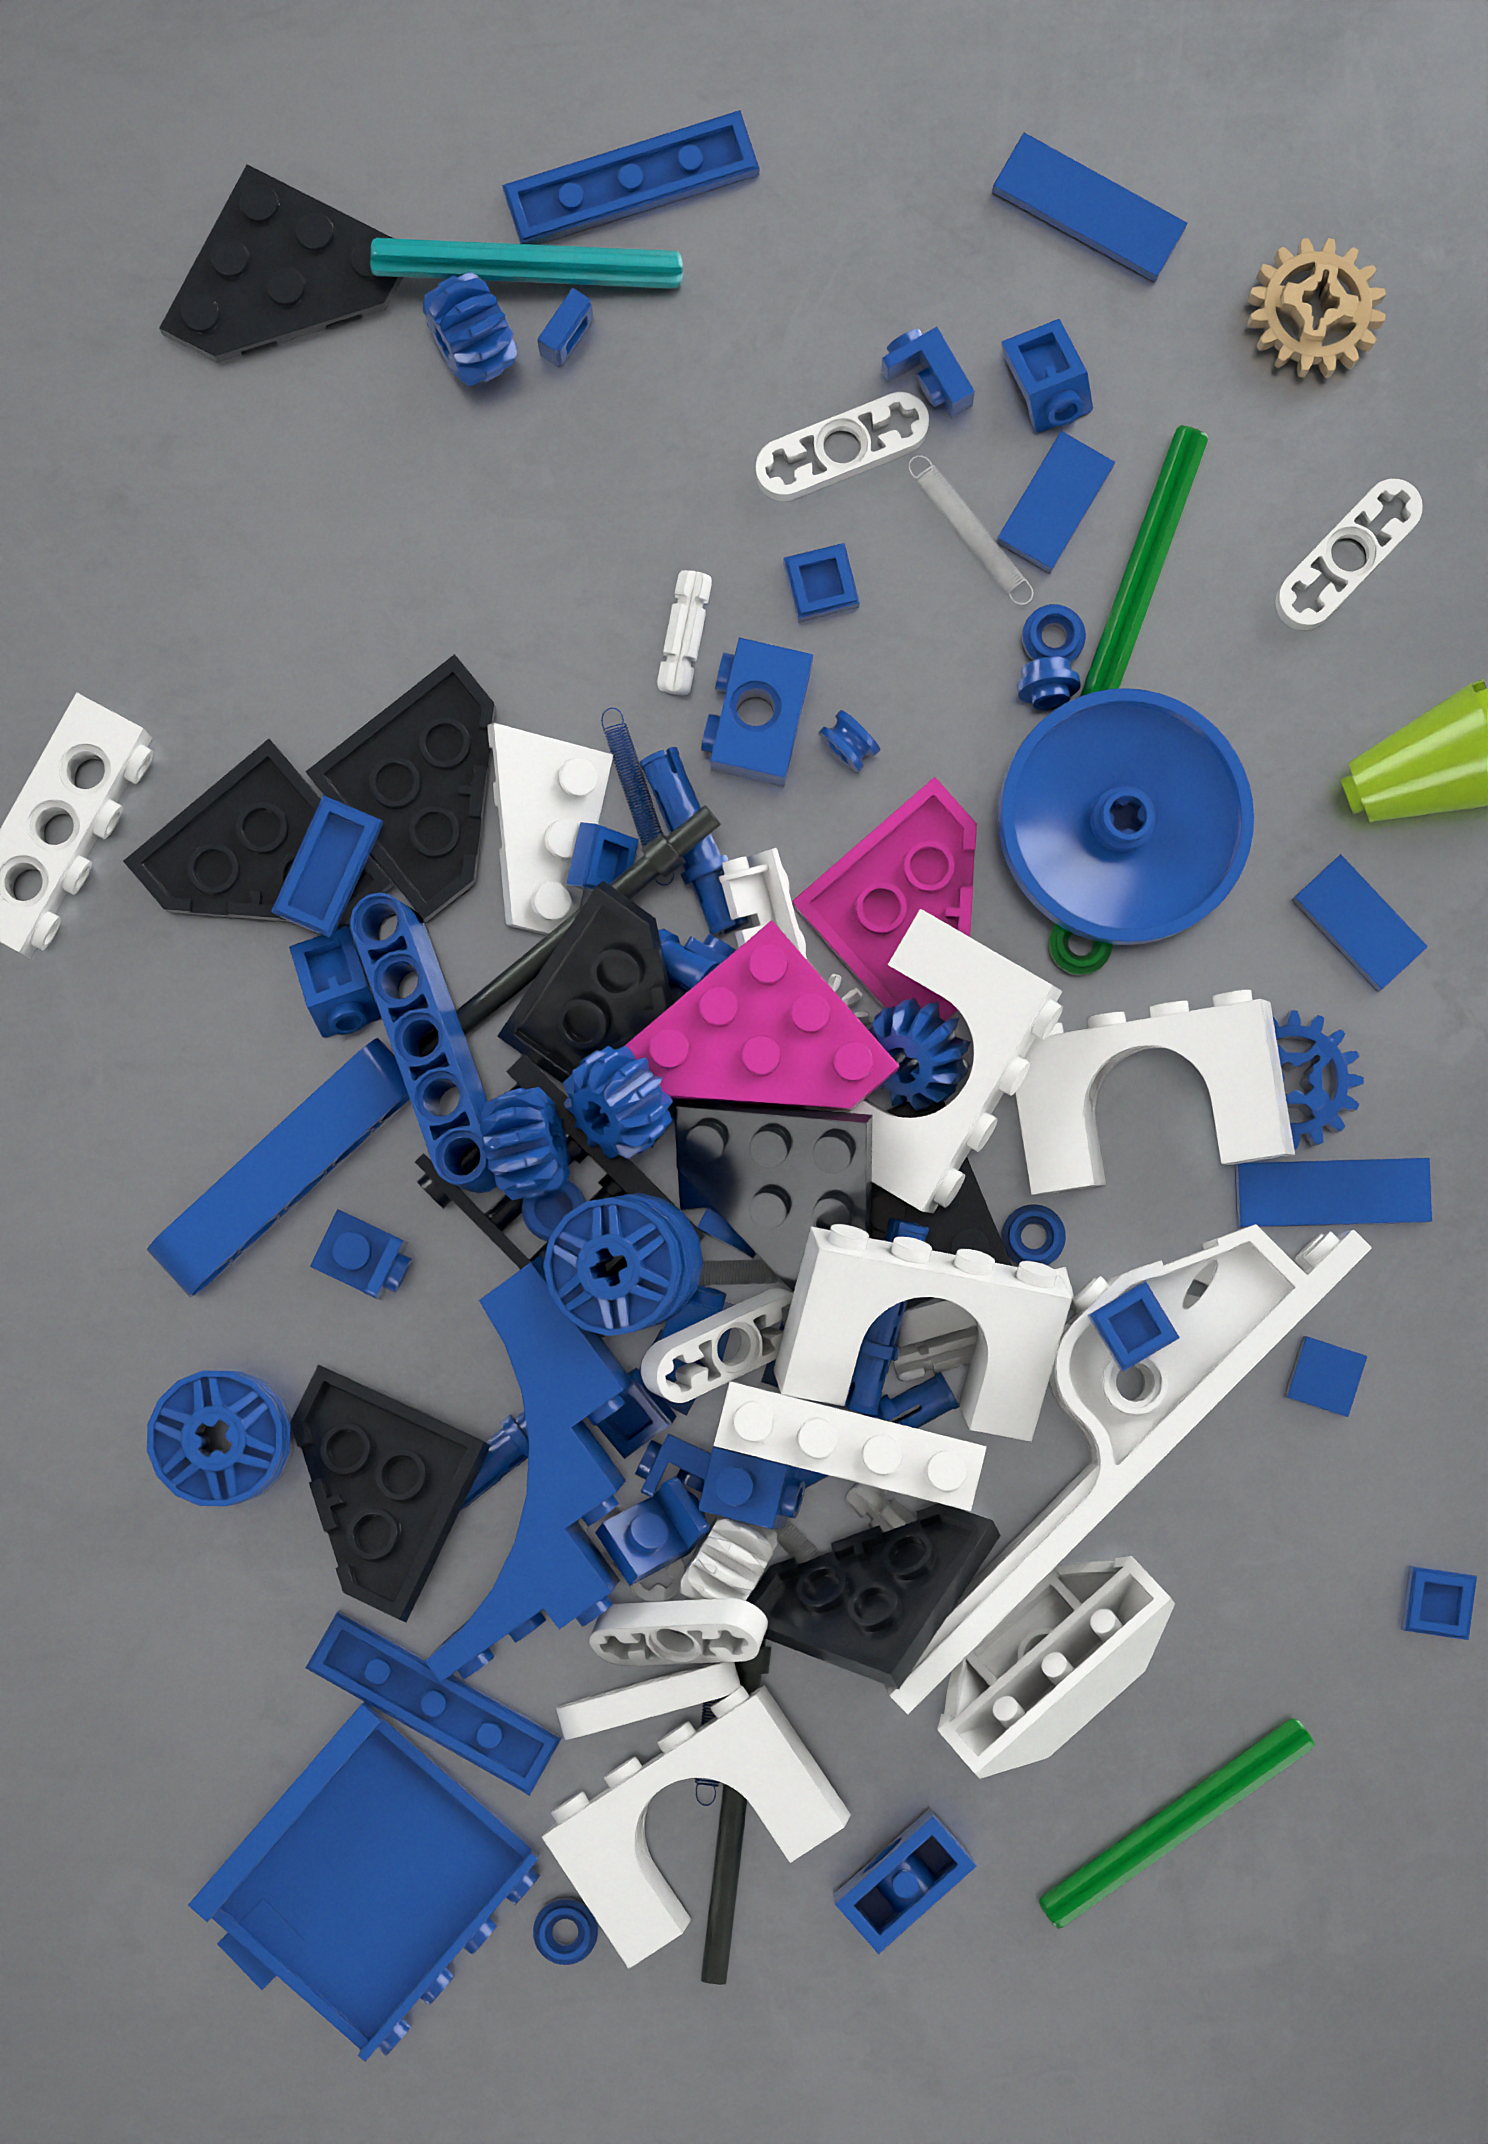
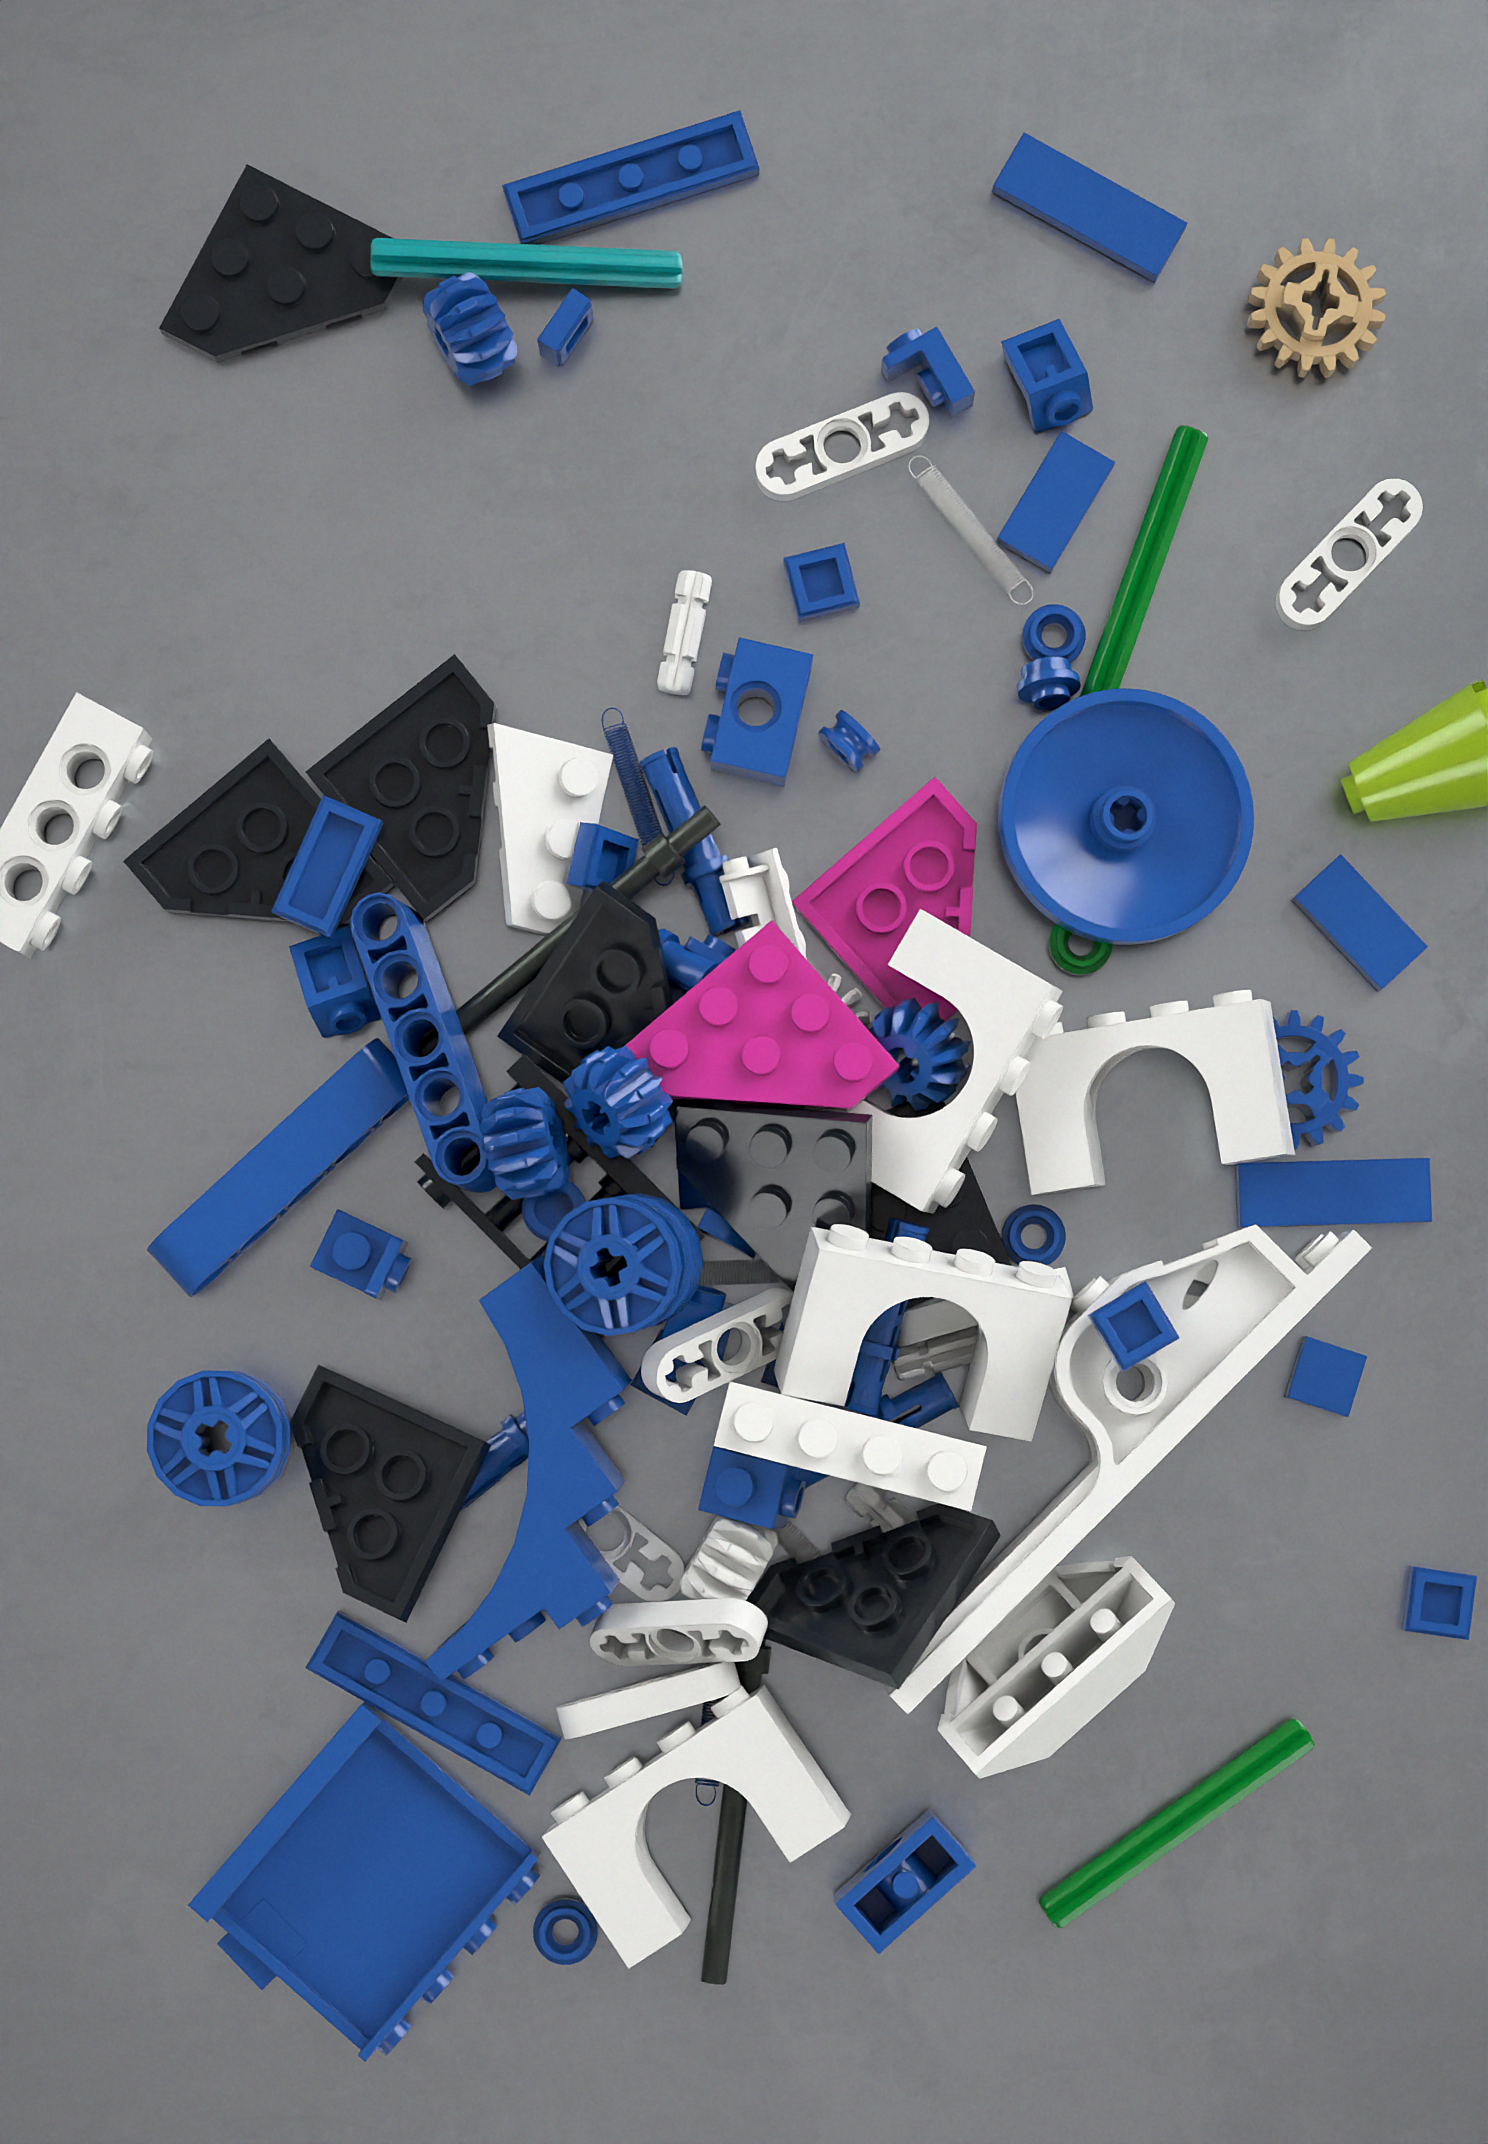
blue bracket [595,1476,710,1586] -> none
blue tile [596,1367,677,1459] -> none
blue bracket [635,1433,711,1498] -> none

